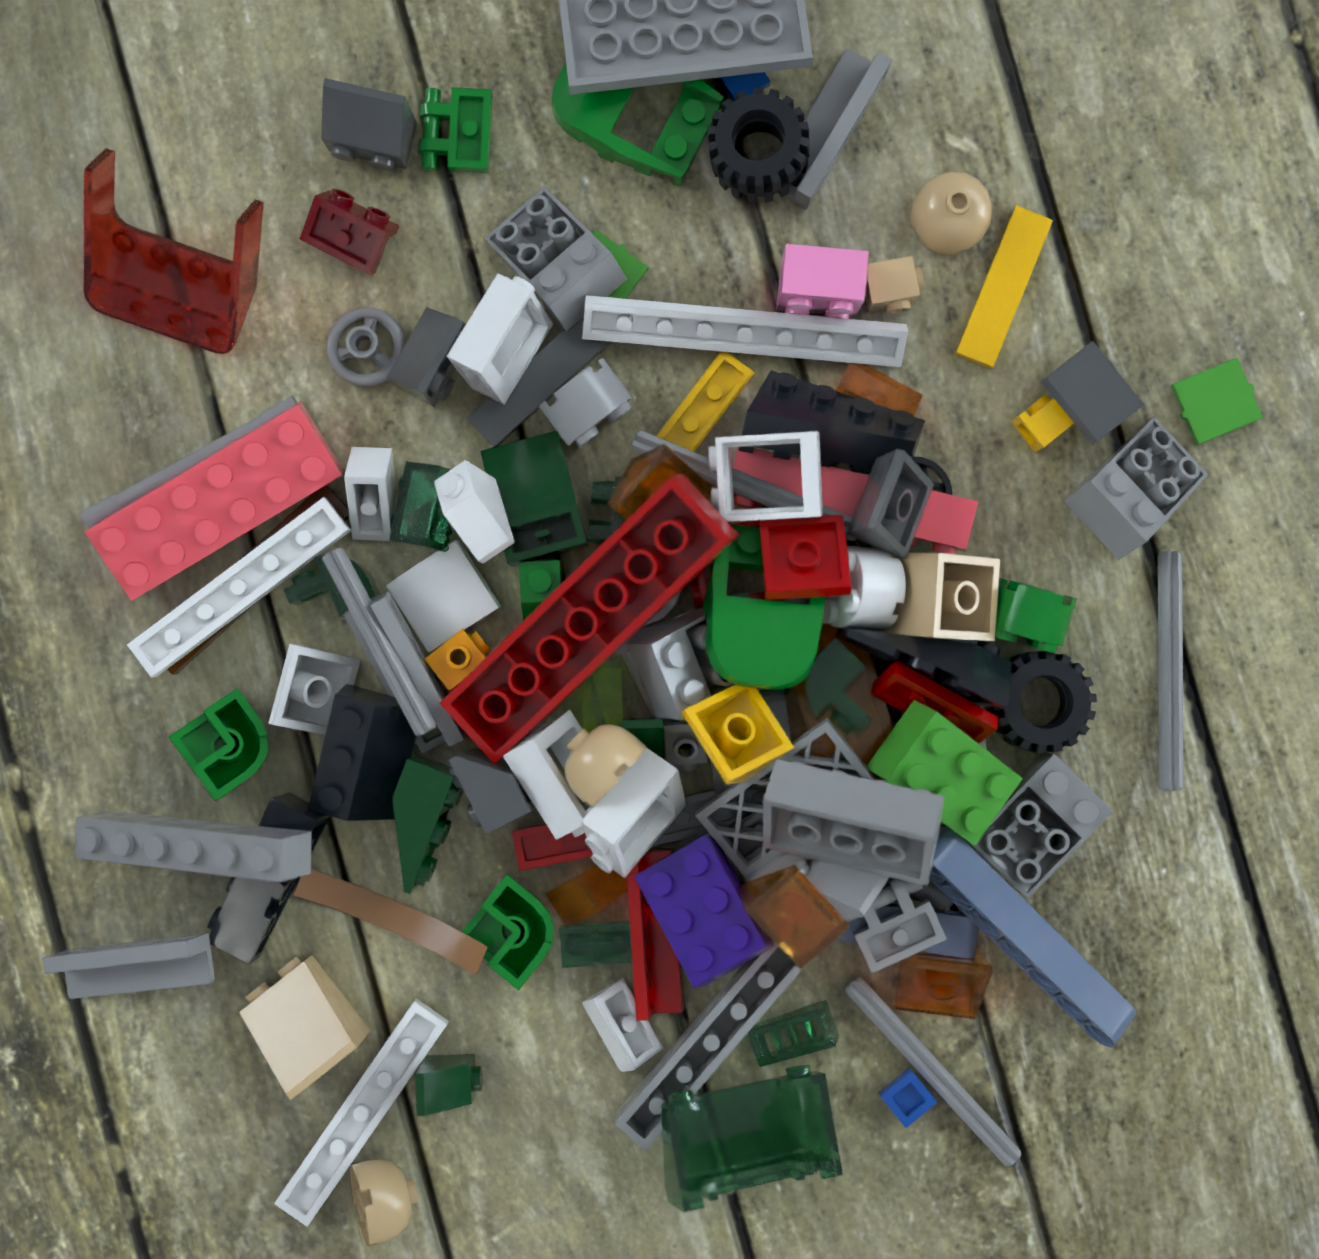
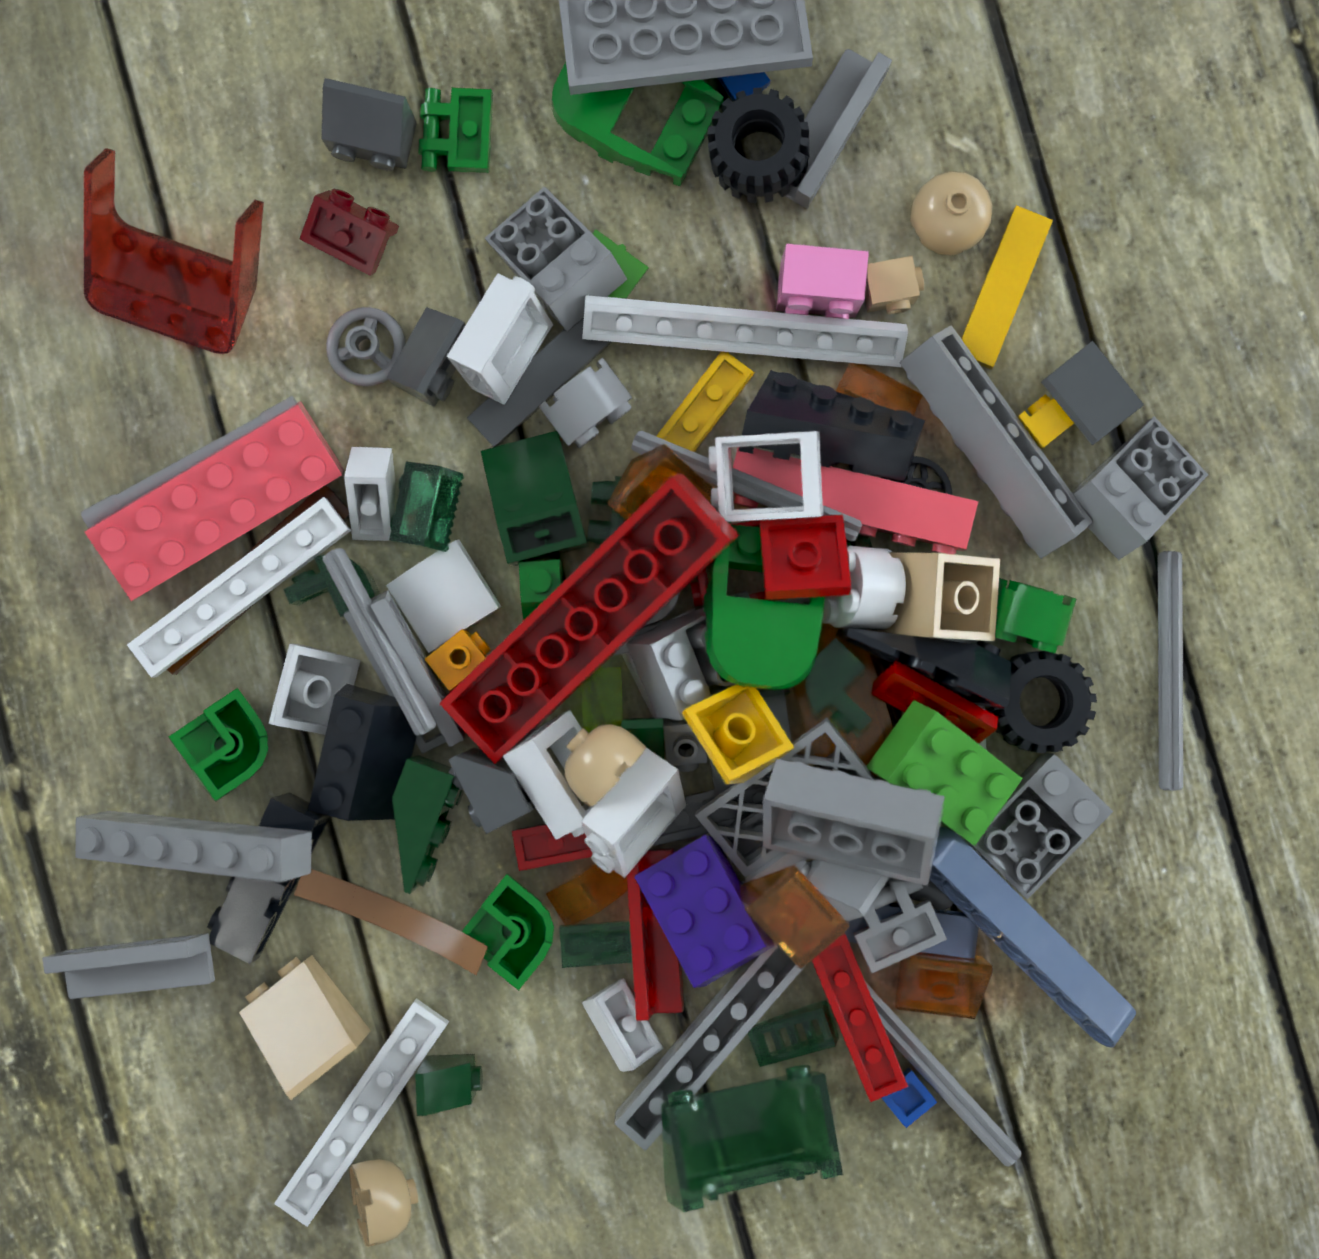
white slope [434,460,515,563] -> none
dark grey slope [847,449,934,559] -> none
bright green piece [1171,358,1263,446] -> none
none -> red fence [804,931,908,1102]
none -> light grey brick [899,325,1093,559]

